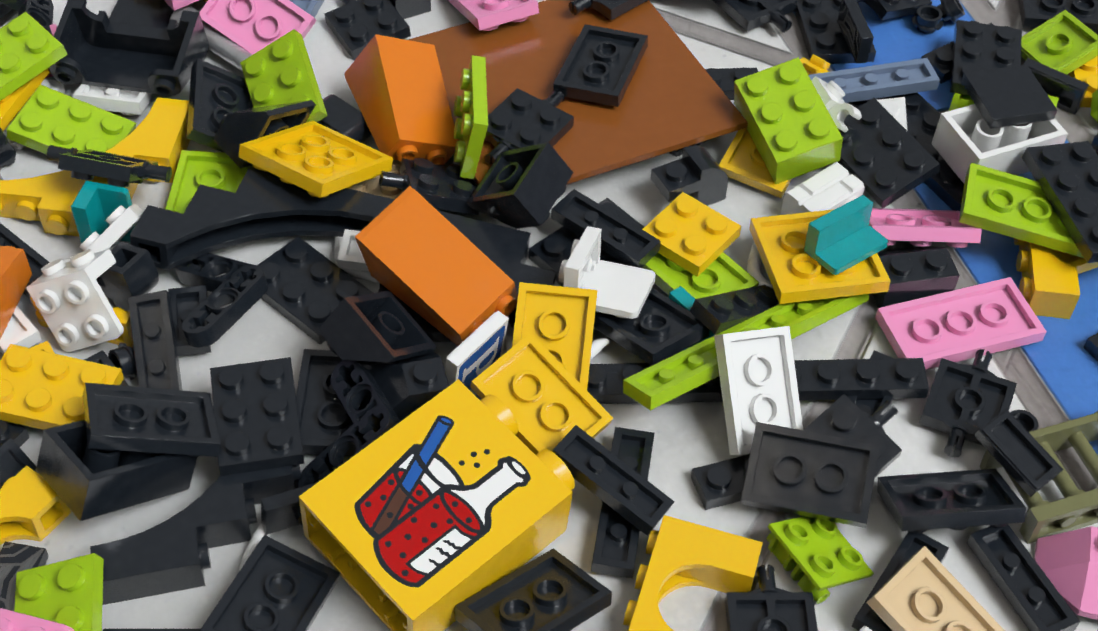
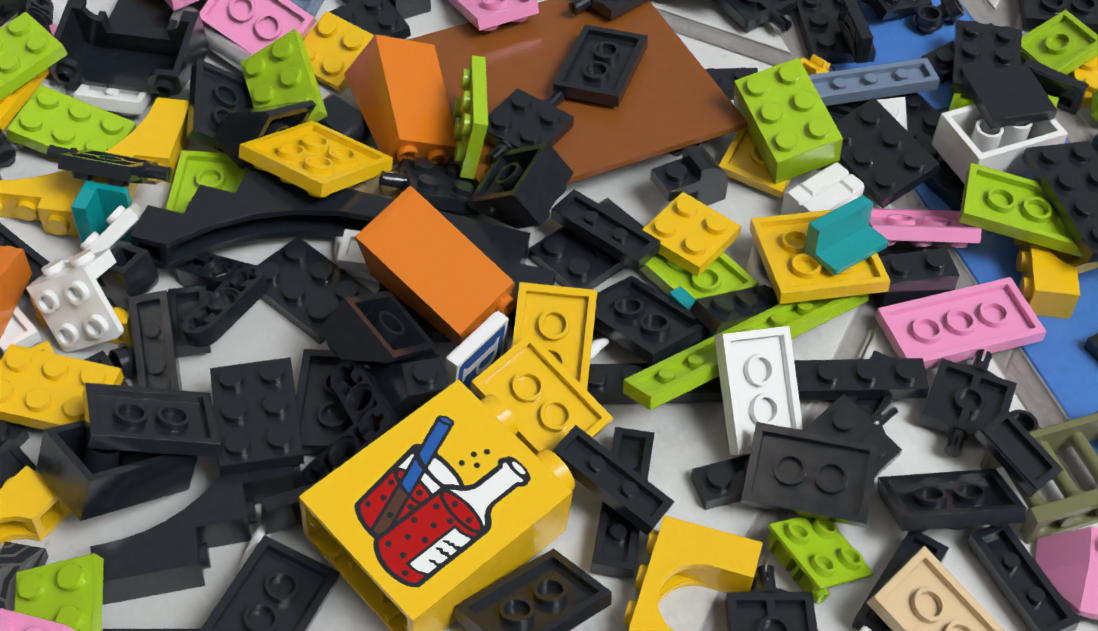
white bracket [559,226,656,319] -> none
white plate [811,76,862,133] -> none
none -> yellow plate [304,11,374,94]

